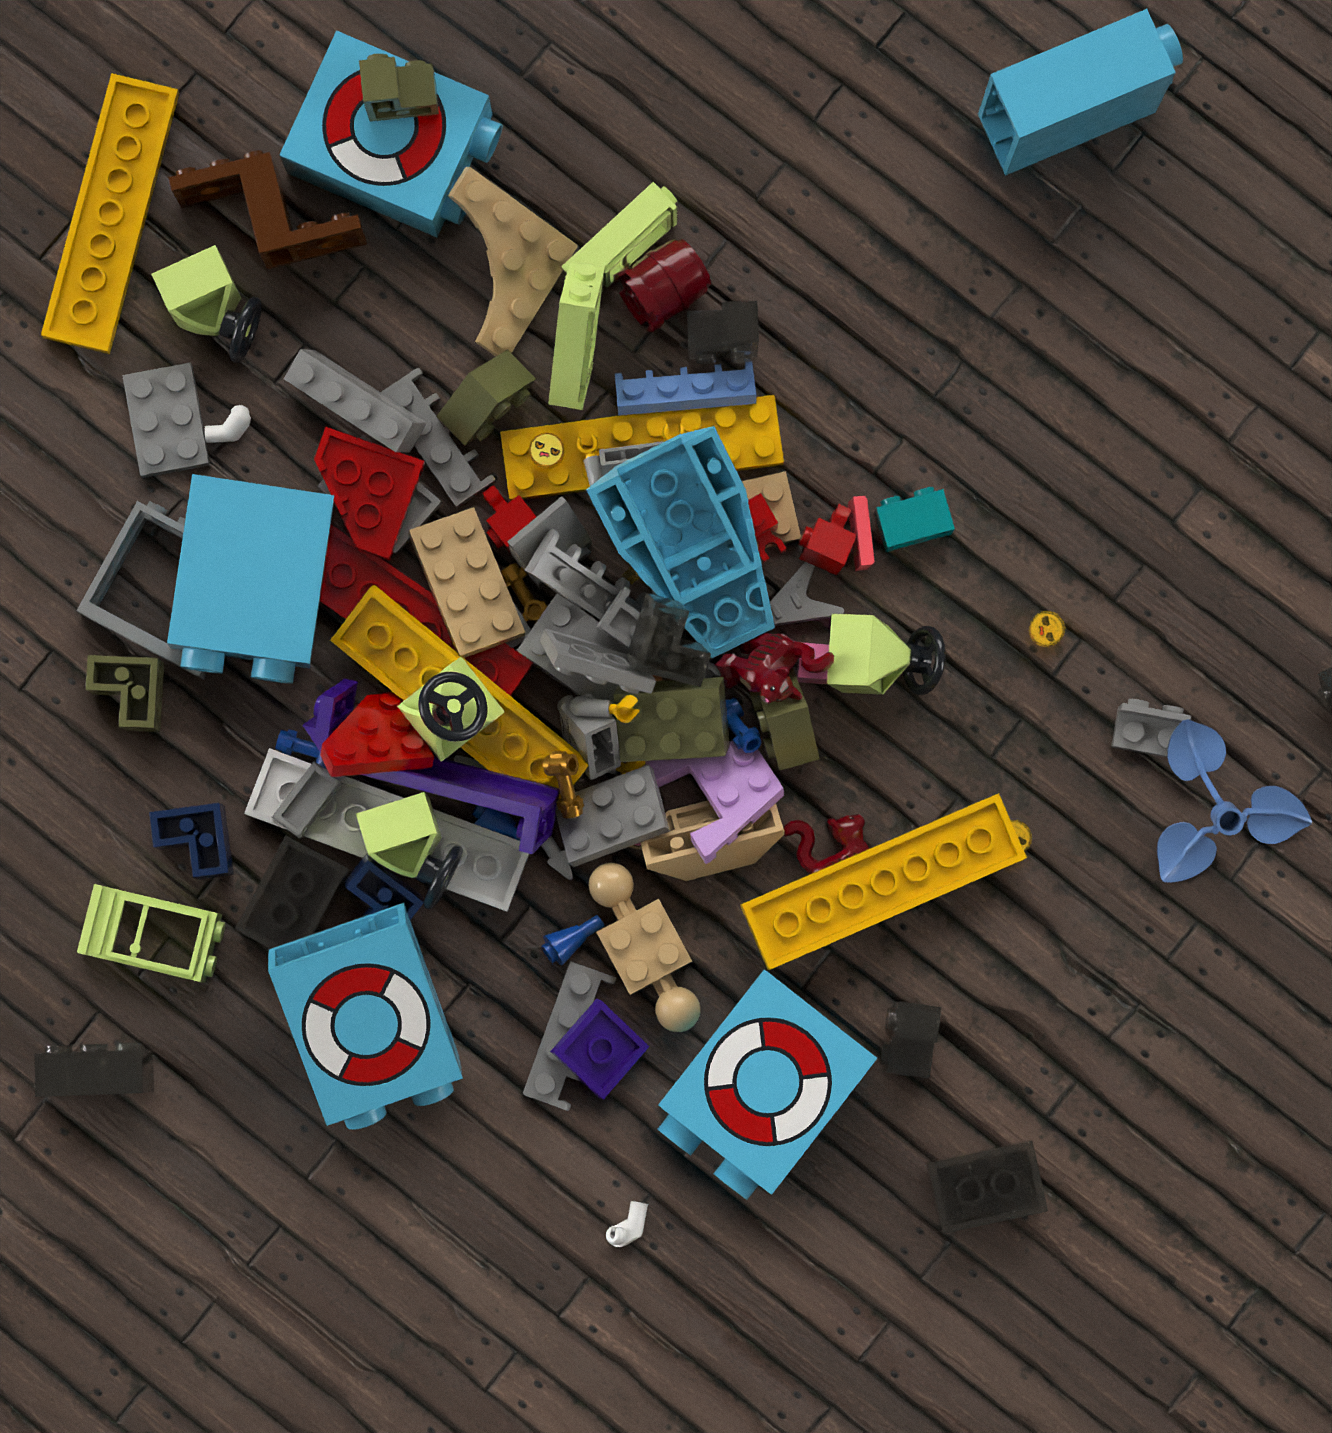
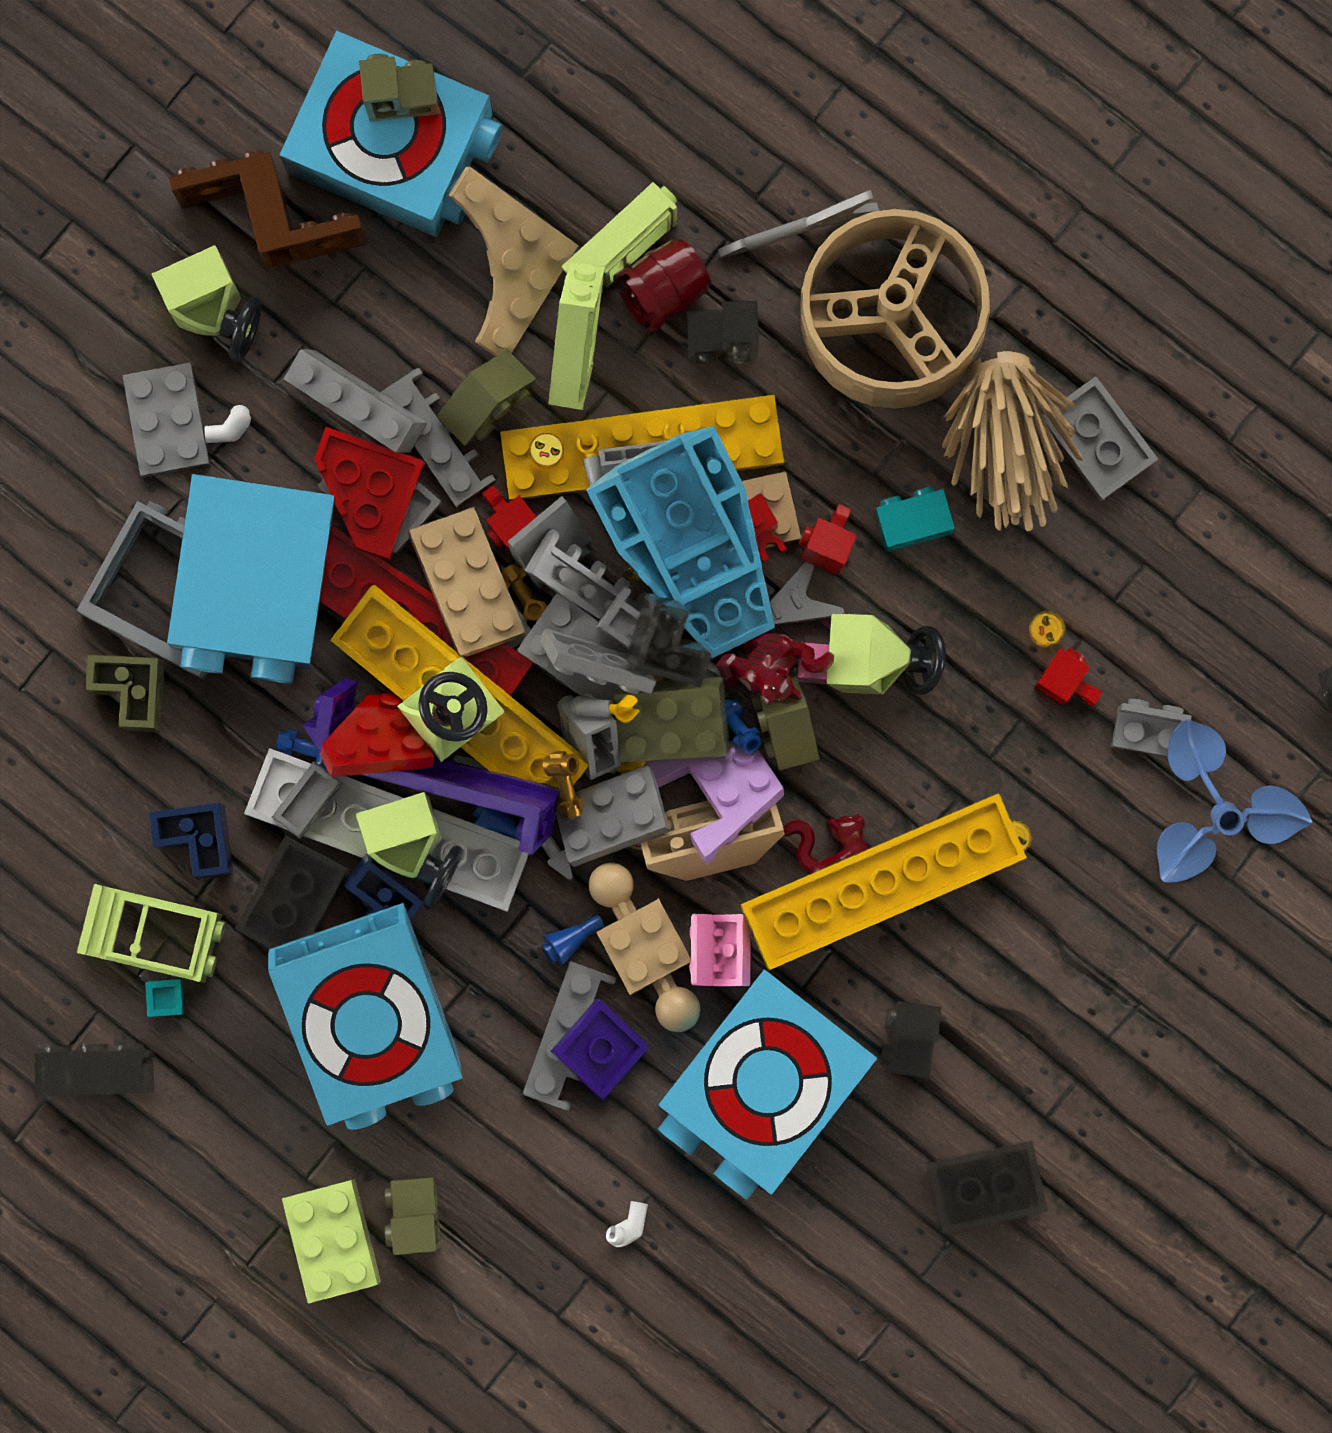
yellow plate [41,73,180,354] -> none
medium blue hinge [615,361,757,416] -> none
coral tile [848,496,875,571] -> none
medium azure brick [978,9,1183,176] -> none
none -> teal plate [145,979,185,1017]
none -> yellowish green brick [282,1179,381,1304]
none -> olive brick [385,1176,441,1255]
none -> bright pink bracket [689,914,751,987]
none -> light grey piece [718,190,879,258]
none -> tan wheel [800,209,990,409]
none -> tan plant [942,351,1083,531]
none -> red brick [1034,648,1103,707]
none -> light grey plate [1042,377,1158,501]

